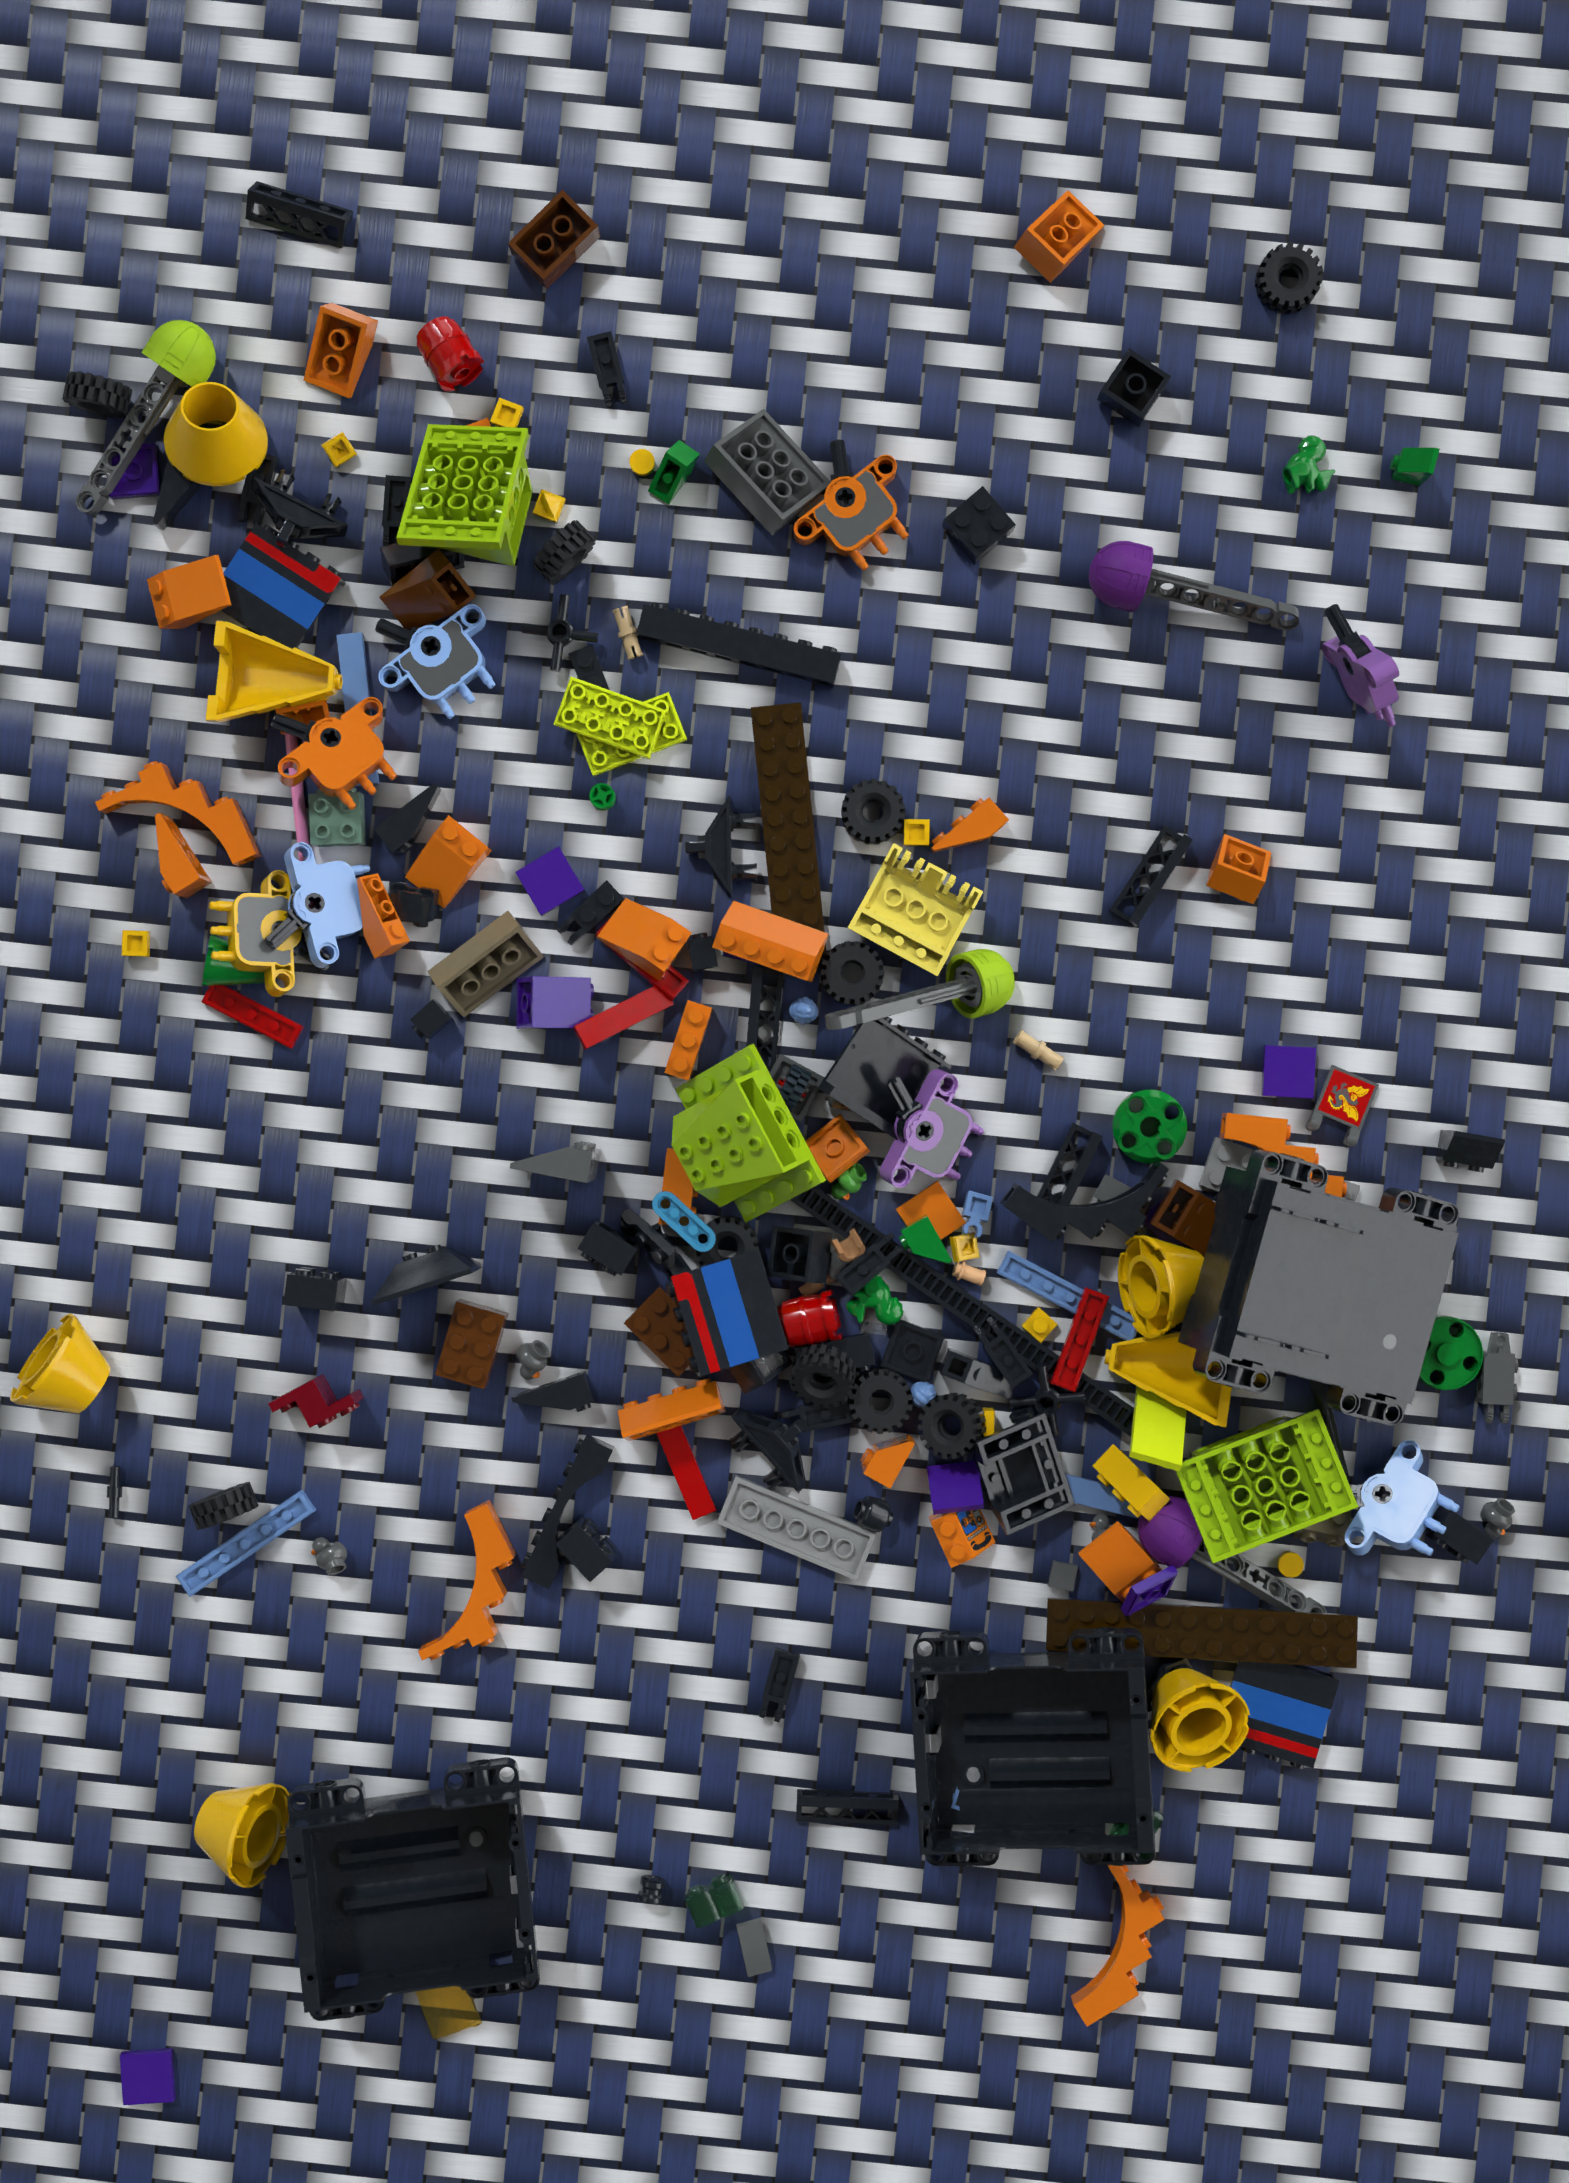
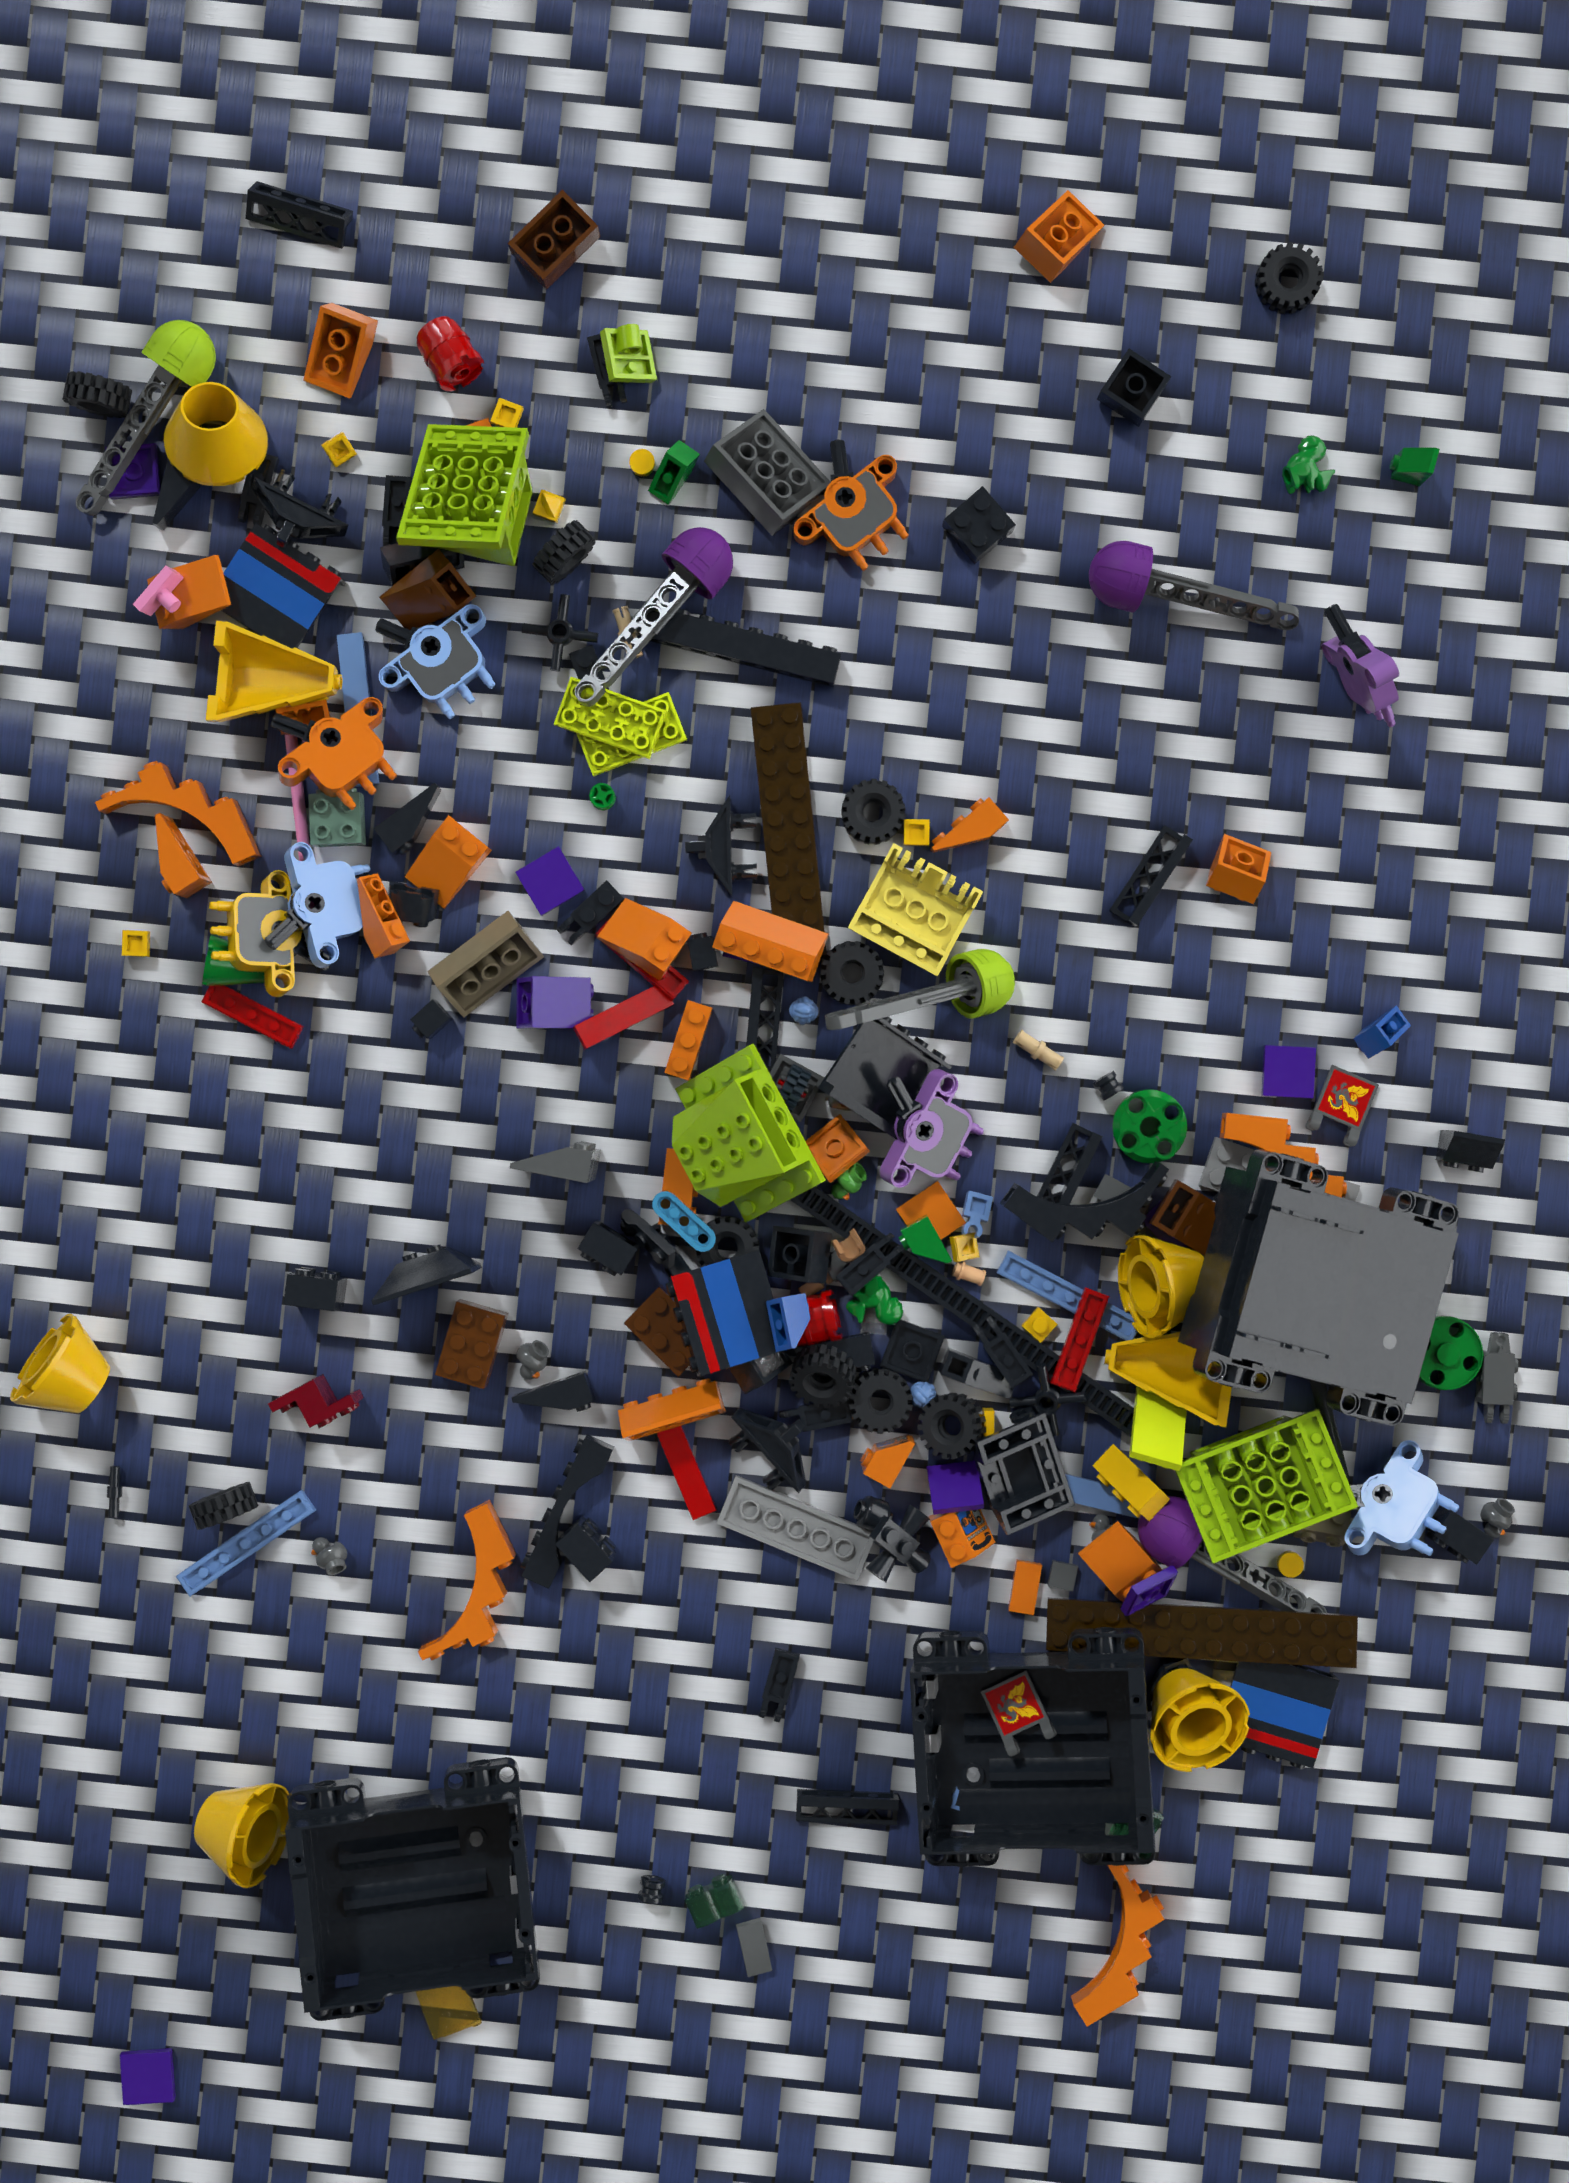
none -> bright pink tile [133,565,184,616]
none -> piece [574,527,733,707]
none -> lime plate [600,324,657,383]
none -> slope [766,1293,811,1352]
none -> black brick [866,1504,930,1583]
none -> flag [981,1670,1057,1756]
none -> orange tile [1008,1559,1042,1615]
none -> black wheel [1092,1070,1124,1101]
none -> blue slope [1353,1005,1411,1059]

